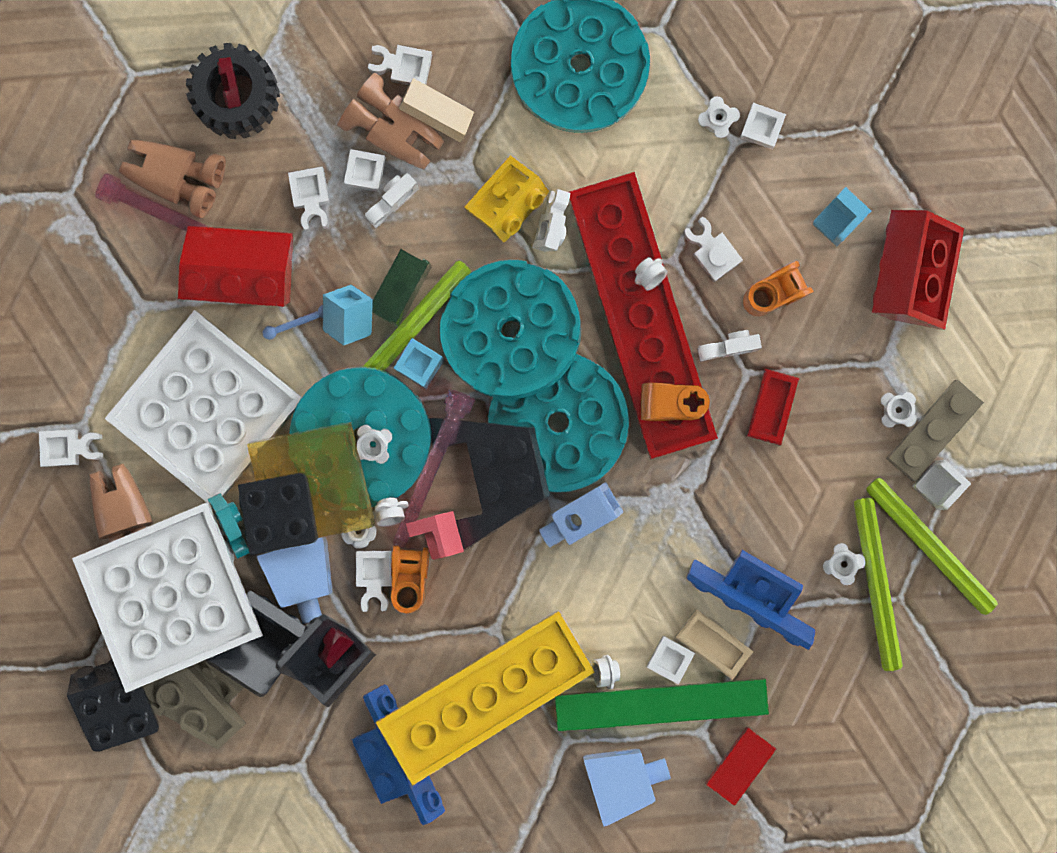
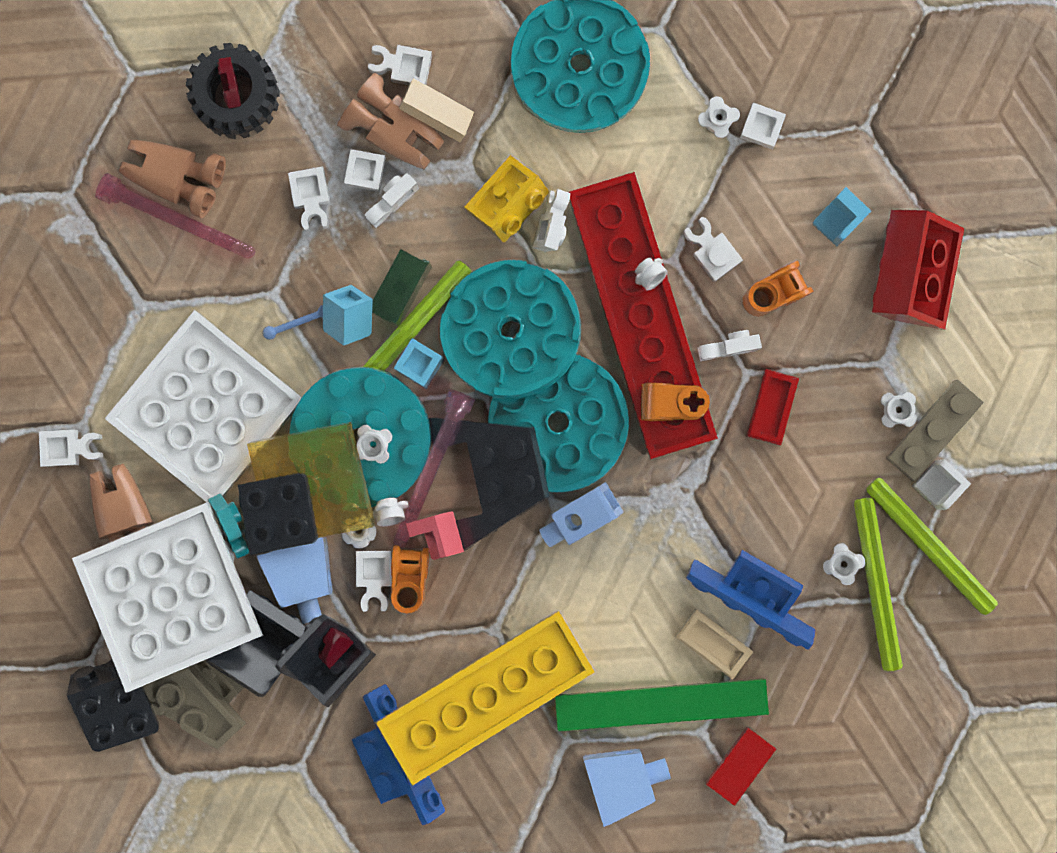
red slope [178,225,293,307] -> none
white plate [592,655,620,690] -> none
white plate [646,636,695,685] -> none

